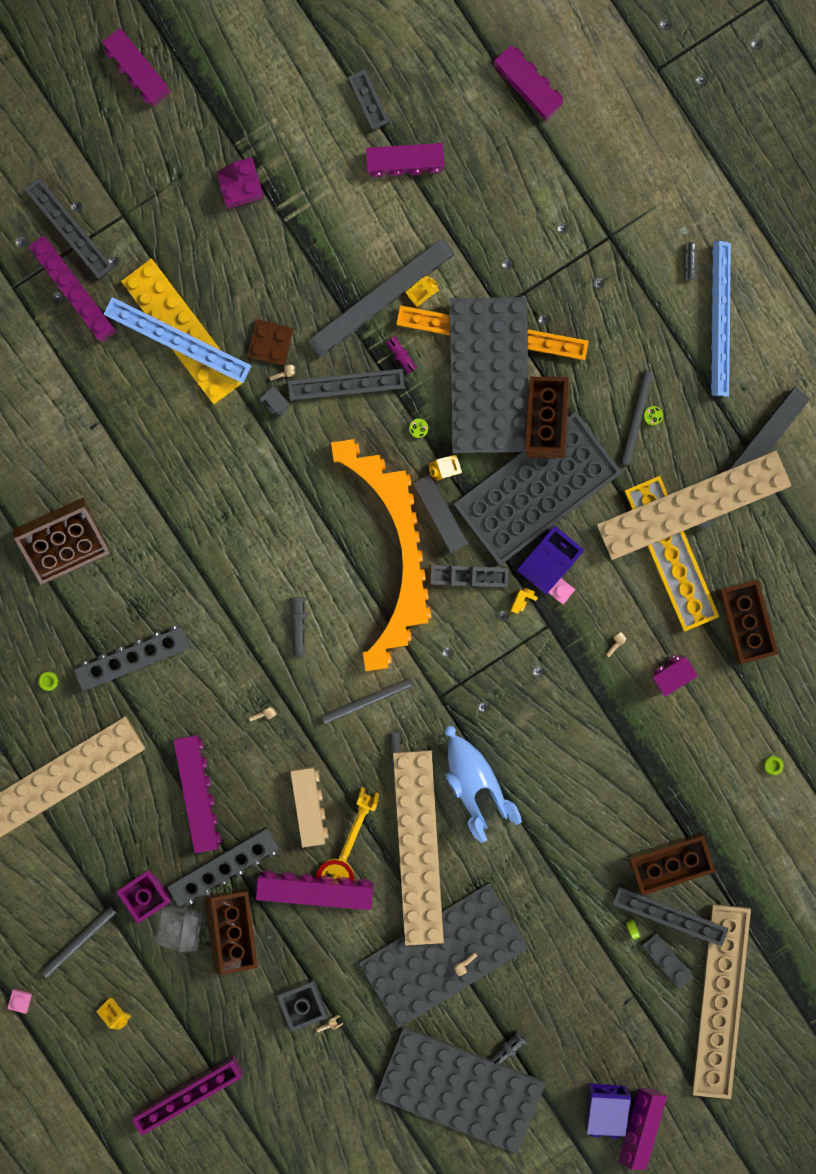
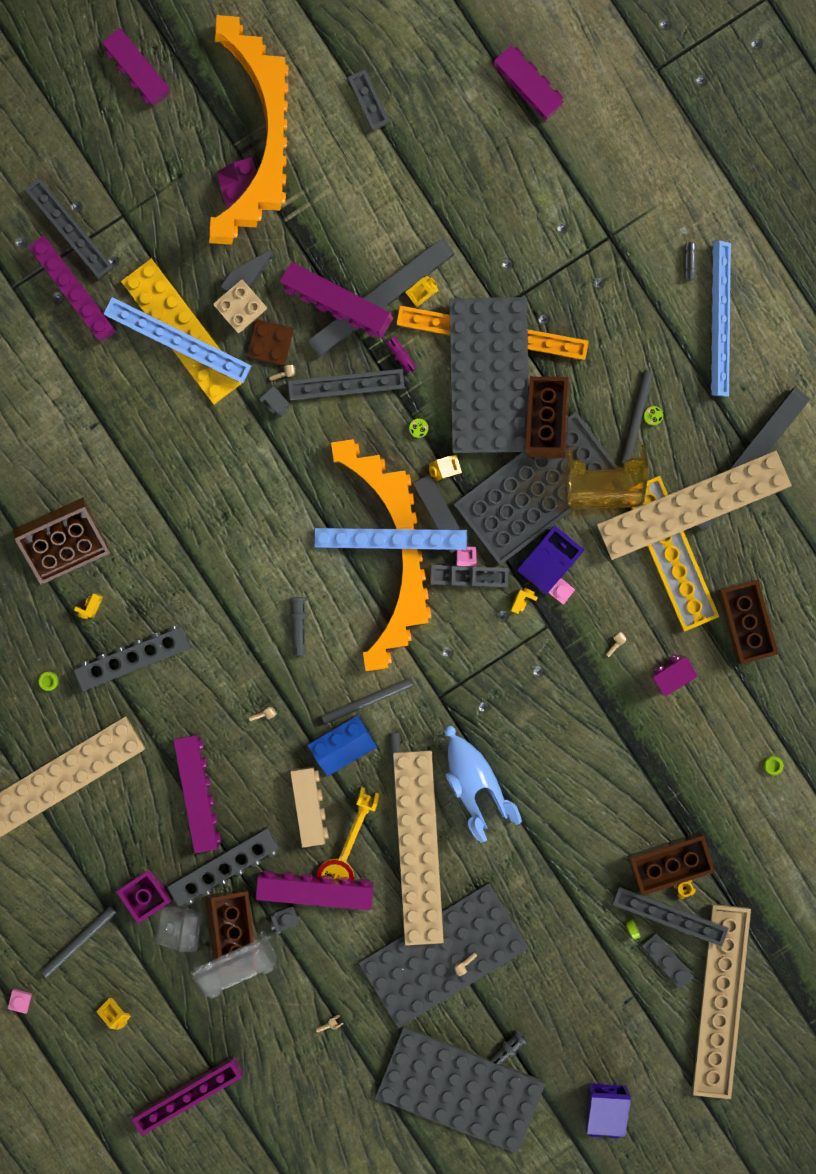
dark grey brick [277,977,328,1032] -> none
magenta brick [366,143,444,178] -> none
magenta brick [618,1088,667,1170] -> none
none -> yellow bracket [74,593,103,619]
none -> clear windscreen [190,931,277,999]
none -> light orange arch [209,15,288,244]
none -> tan bracket [214,280,267,333]
none -> dark grey slope [220,250,274,292]
none -> dark grey bracket [269,905,300,934]
none -> magenta brick [280,262,393,339]
none -> blue slope [308,714,377,776]
none -> light blue plate [315,528,467,550]
none -> bright pink plate [456,547,477,567]
none -> clear yellow windscreen [566,445,649,509]
none -> yellow plate [674,880,696,899]

